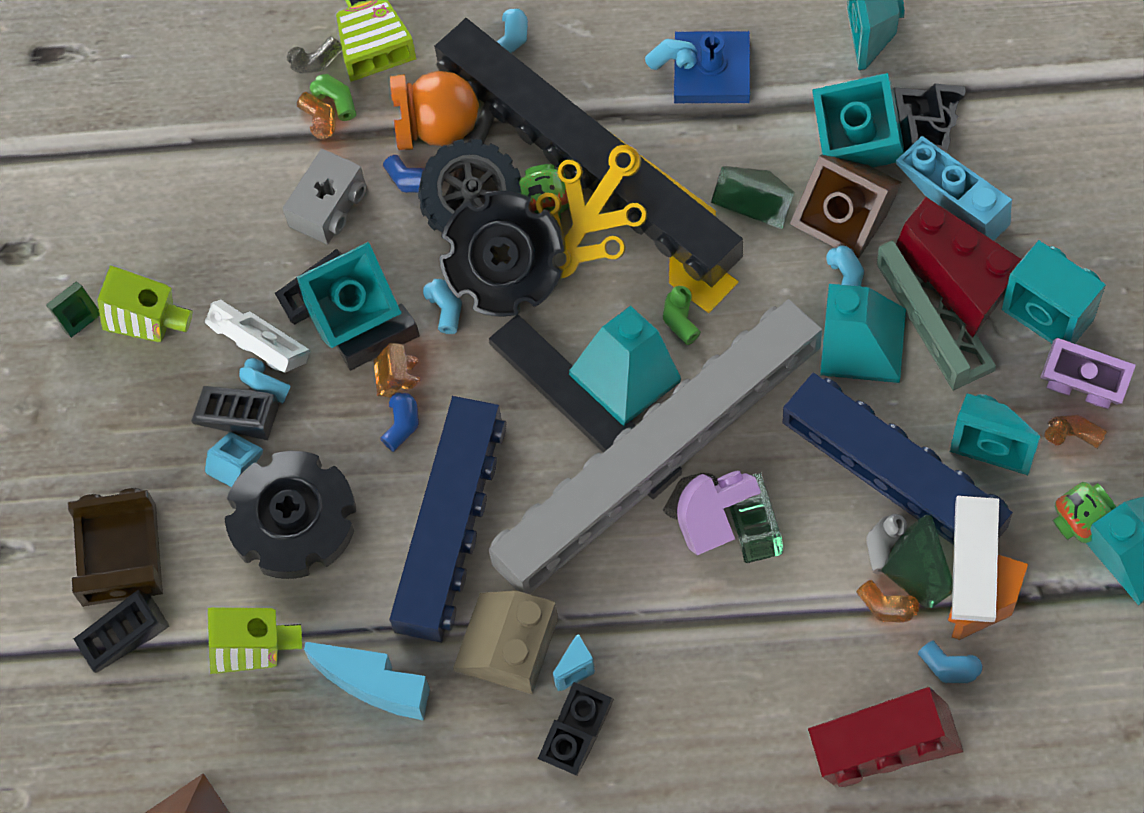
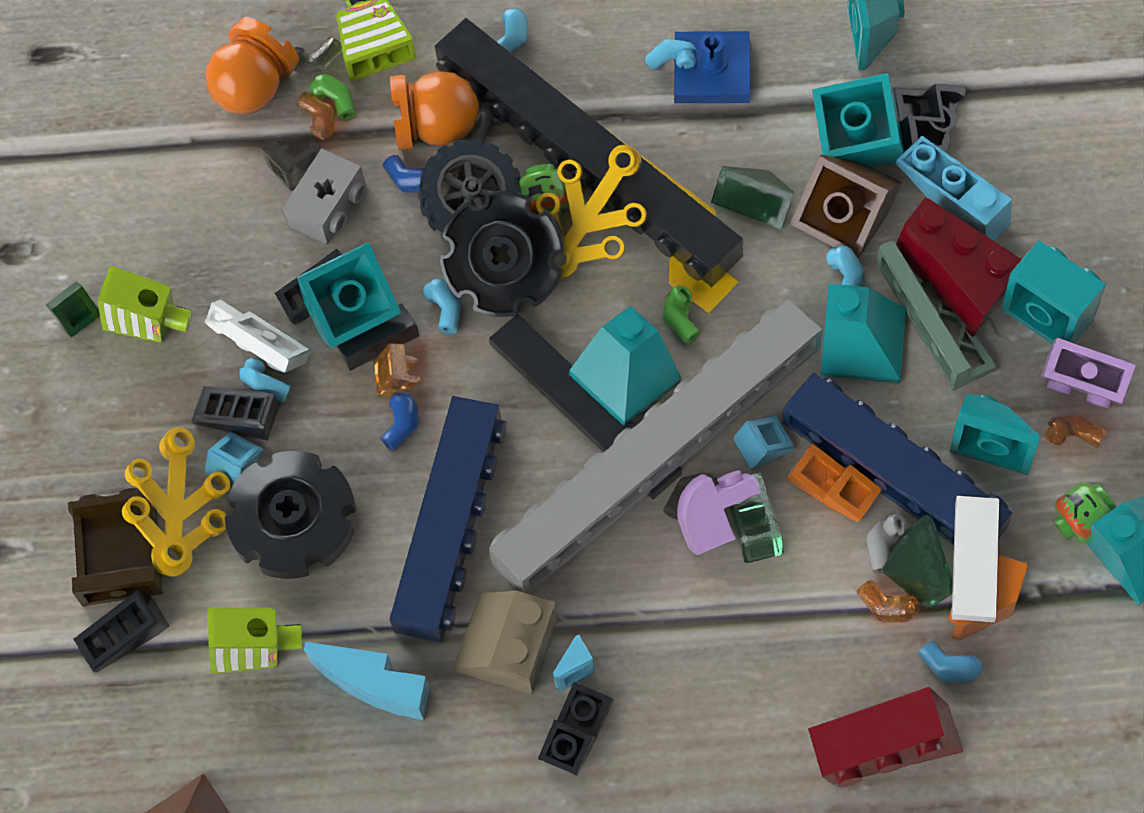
none -> yellow plant [122,427,230,577]
none -> orange tile [205,17,299,114]
none -> clear smoke panel [262,138,322,191]
none -> medium azure slope [734,415,795,469]
none -> orange slope [786,444,882,522]

